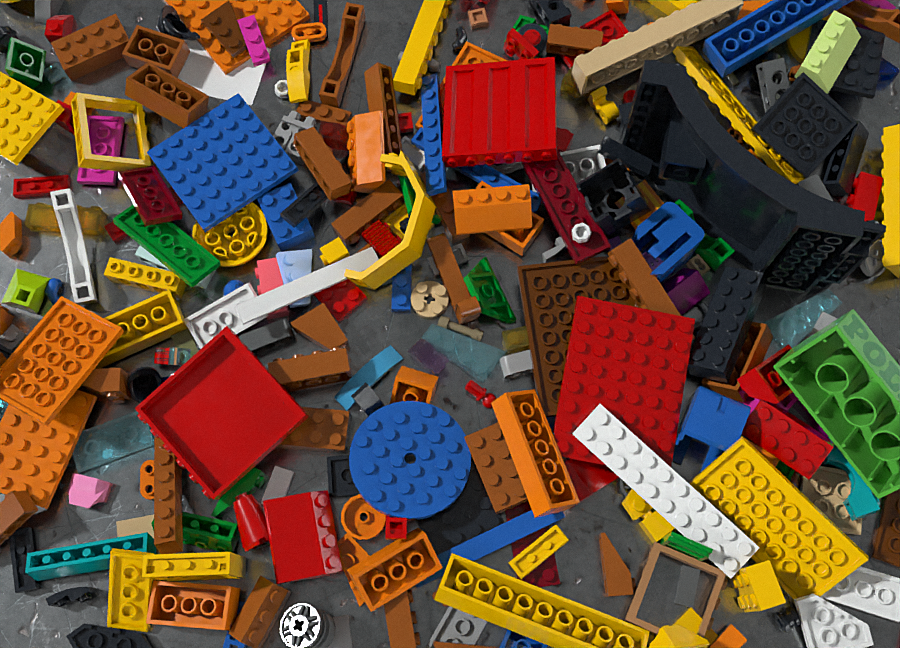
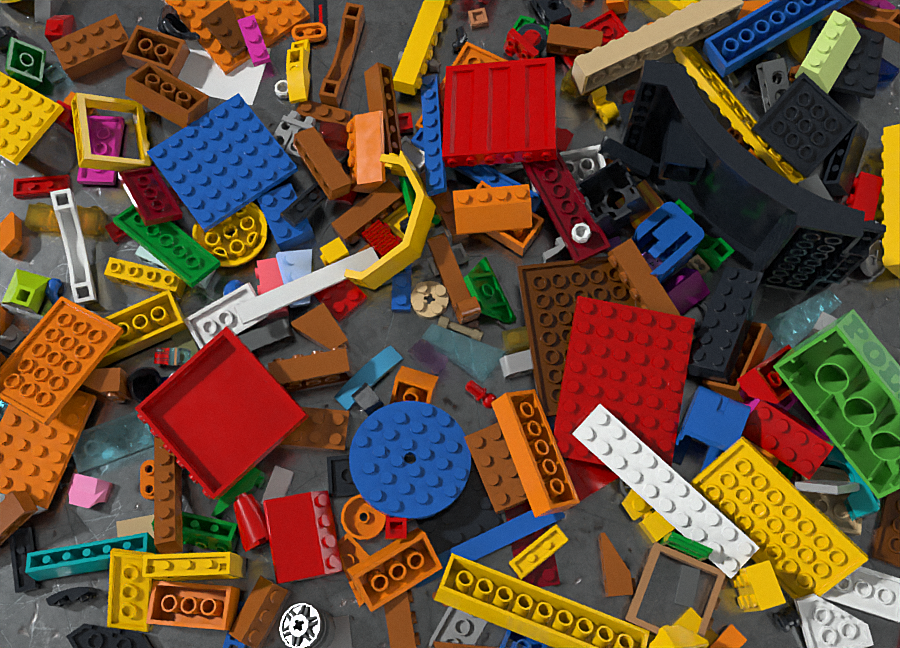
none -> light grey tile [795,479,859,495]

